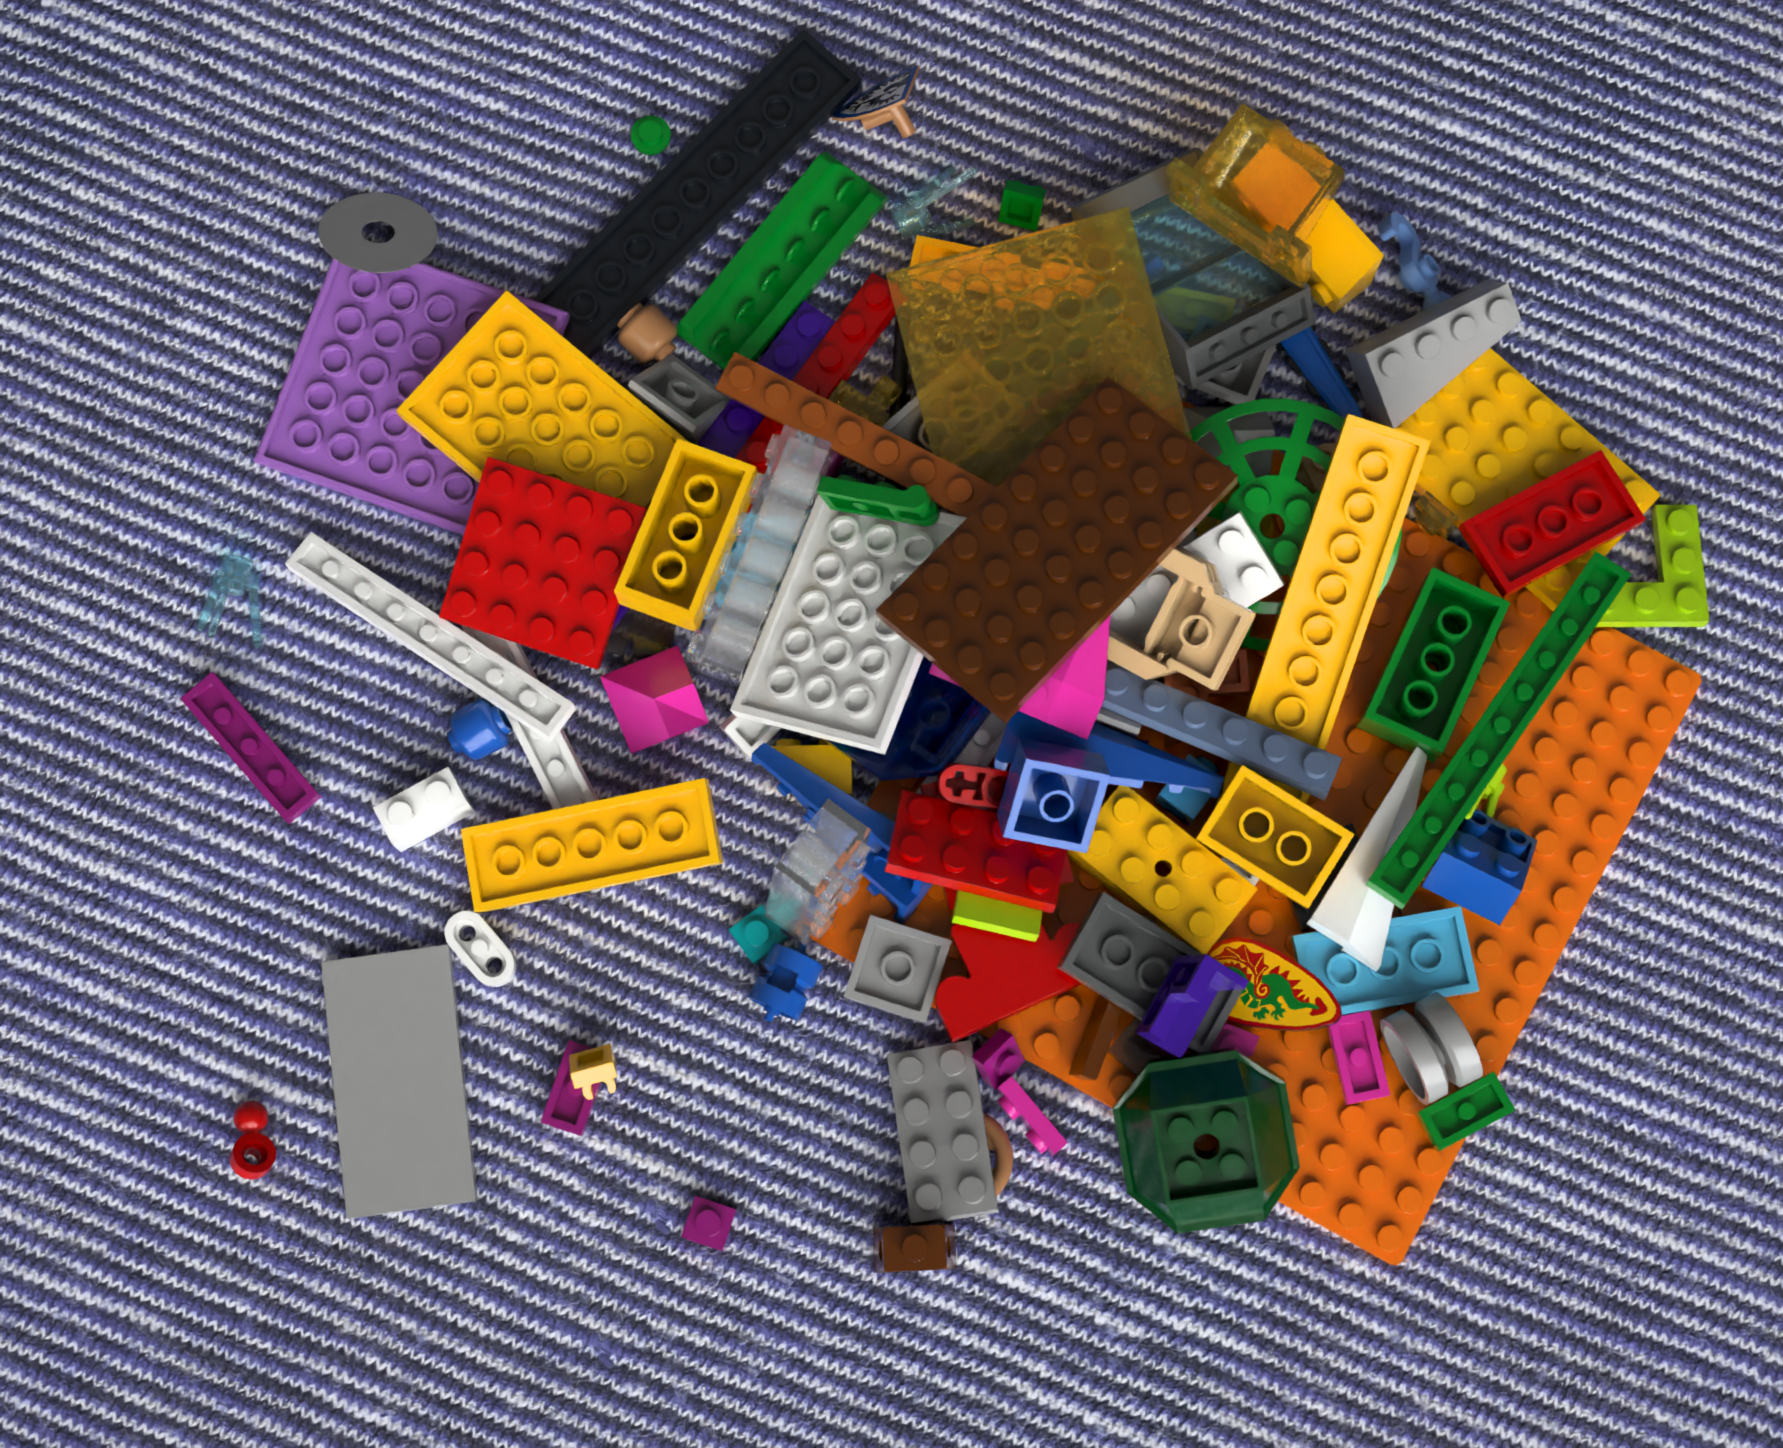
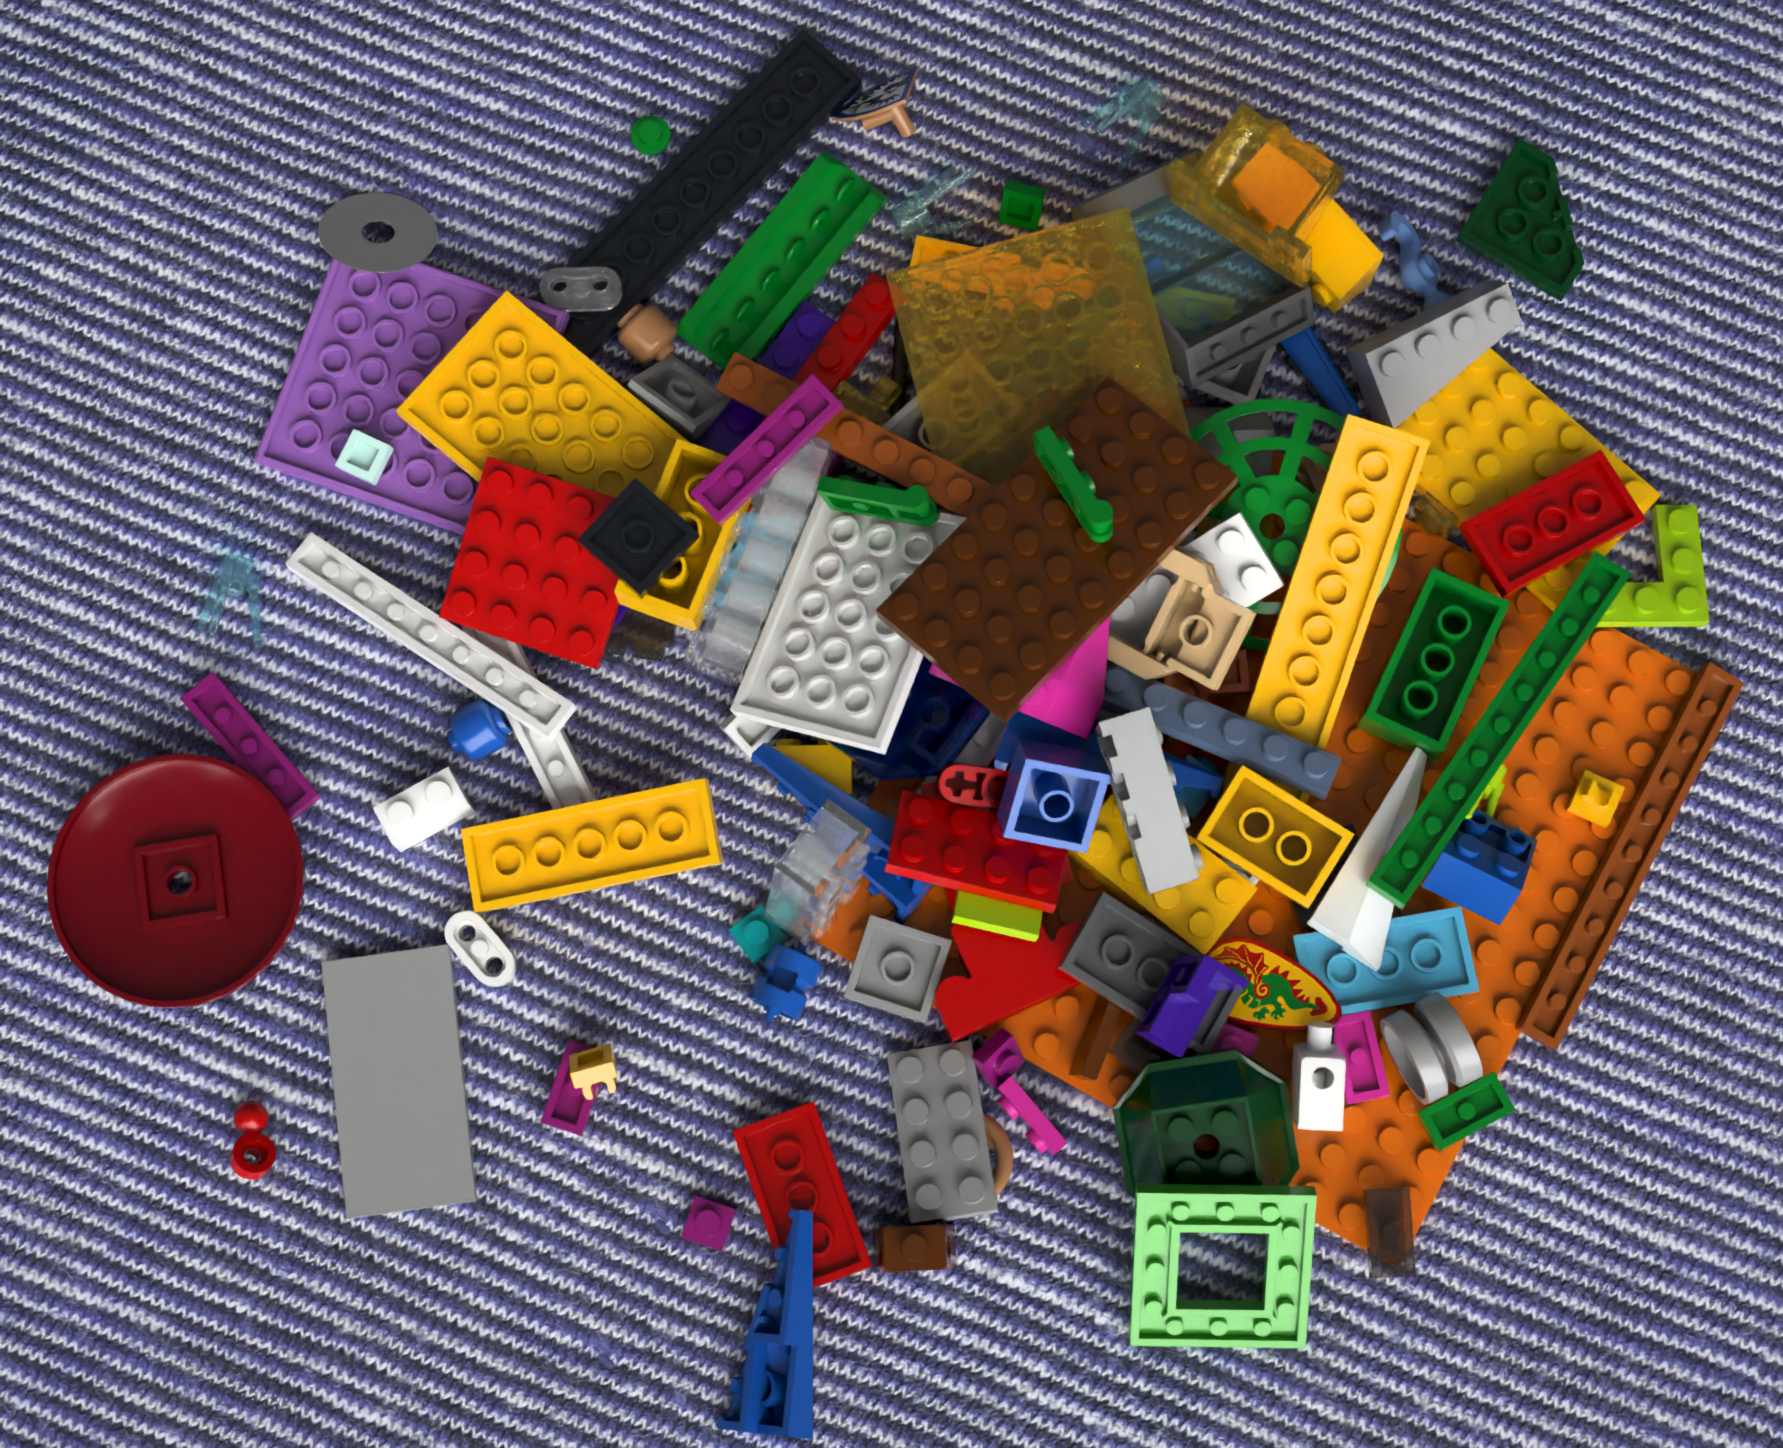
dark pink slope [600,645,709,754] -> none
none -> dark red dish [47,754,305,1008]
none -> light aqua plate [335,429,394,486]
none -> clear plate [539,266,623,312]
none -> black plate [577,478,700,599]
none -> magenta plate [690,374,844,526]
none -> blue wedge [717,1209,813,1439]
none -> red plate [732,1101,872,1289]
none -> green plate [1034,425,1113,543]
none -> clear light blue plant [1081,78,1164,171]
none -> wedge [1094,707,1203,895]
none -> plate [1129,1184,1317,1349]
none -> white torso [1289,1022,1346,1131]
none -> clear smoke plate [1363,1187,1416,1278]
none -> dark green plate [1456,138,1585,302]
none -> dark orange plate [1515,662,1744,1050]
none -> yellow tile [1566,770,1625,828]

